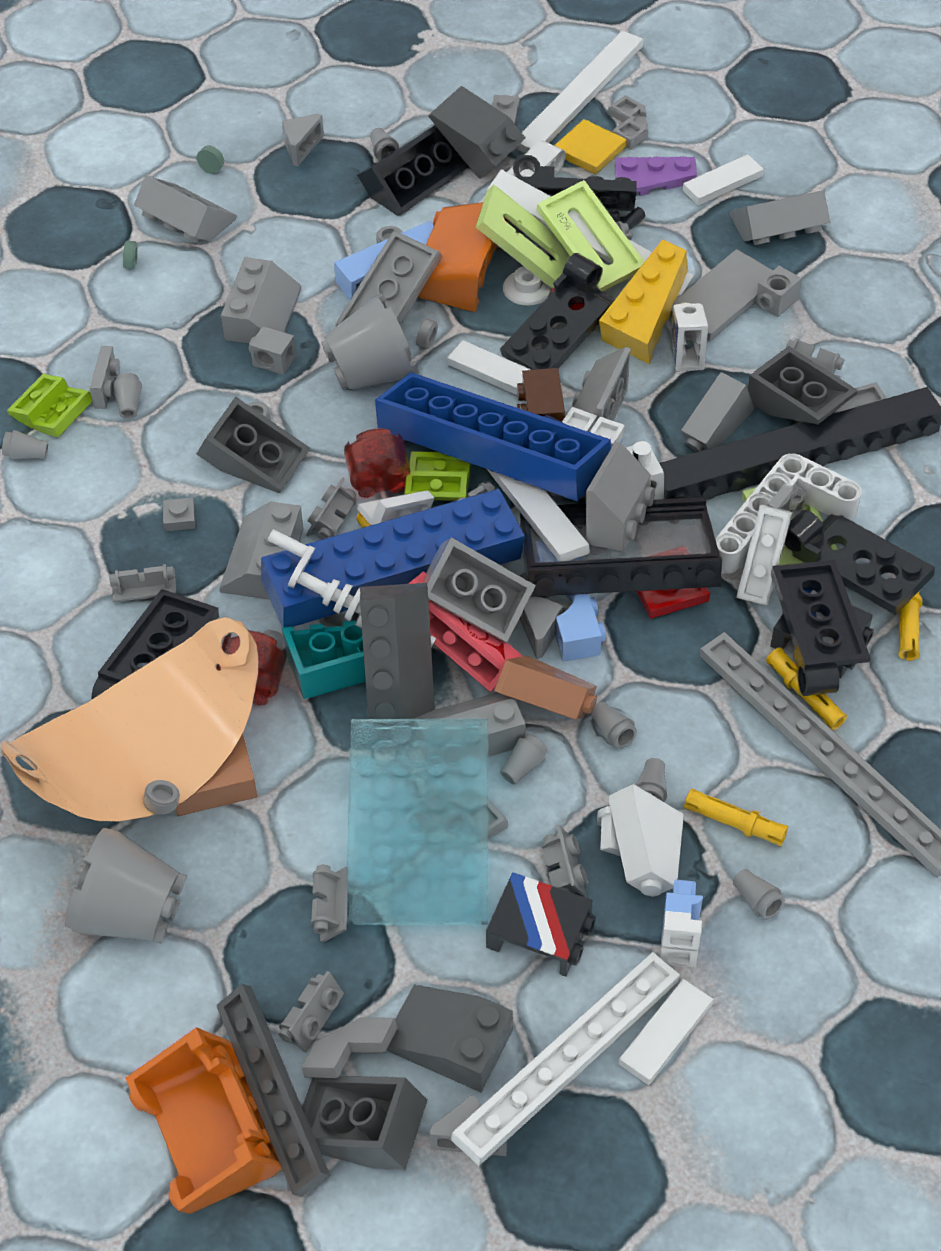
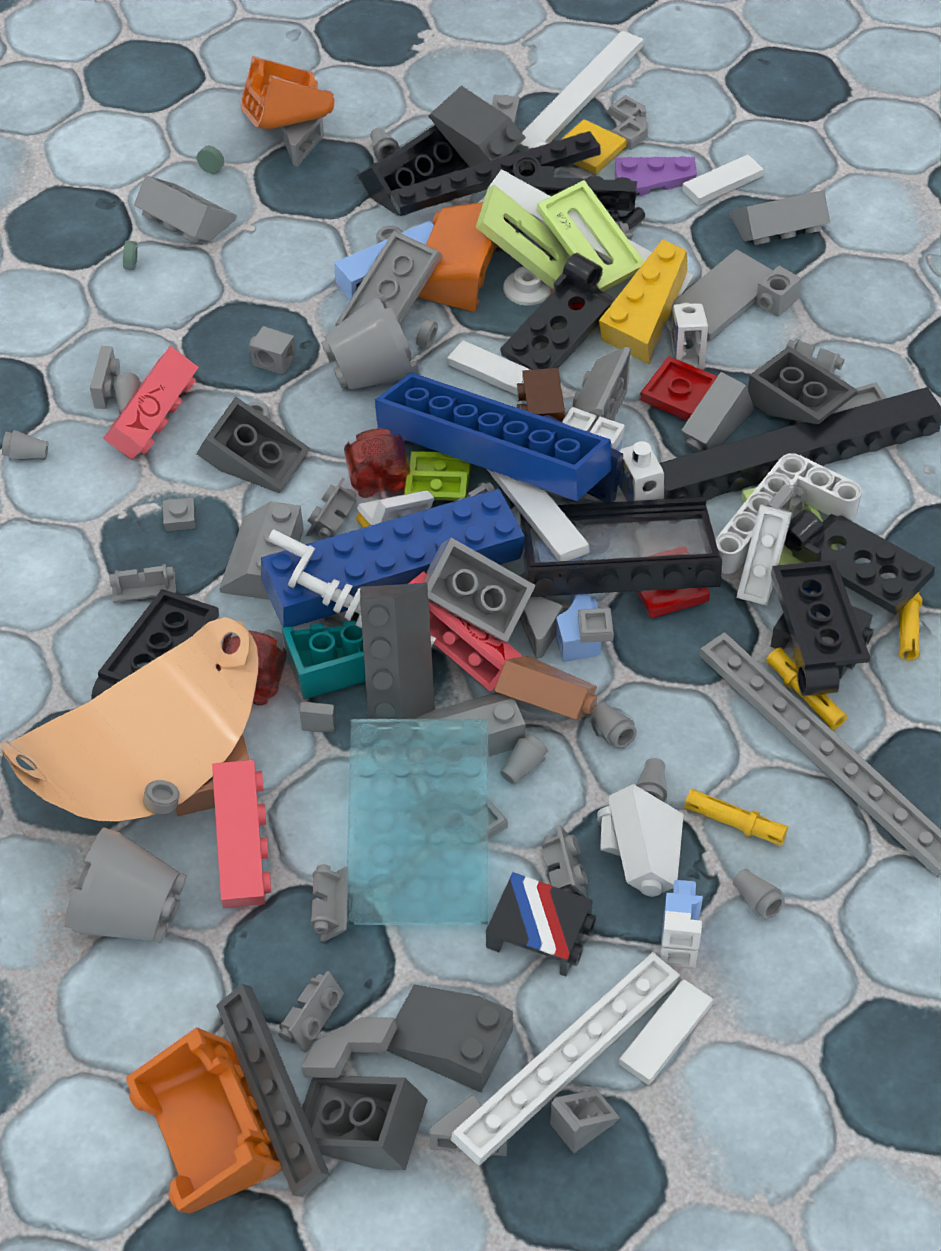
lime slope [7,374,93,437] -> none
light grey slope [221,257,301,344] -> none
light grey slope [586,442,655,551] -> none
none -> coral brick [103,345,199,460]
none -> coral brick [212,760,271,908]
none -> orange windscreen [241,56,335,130]
none -> light grey tile [299,702,337,733]
none -> black plate [390,131,601,216]
none -> light grey slope [550,1089,620,1153]
none -> light grey tile [578,608,614,643]
none -> red plate [640,356,718,421]

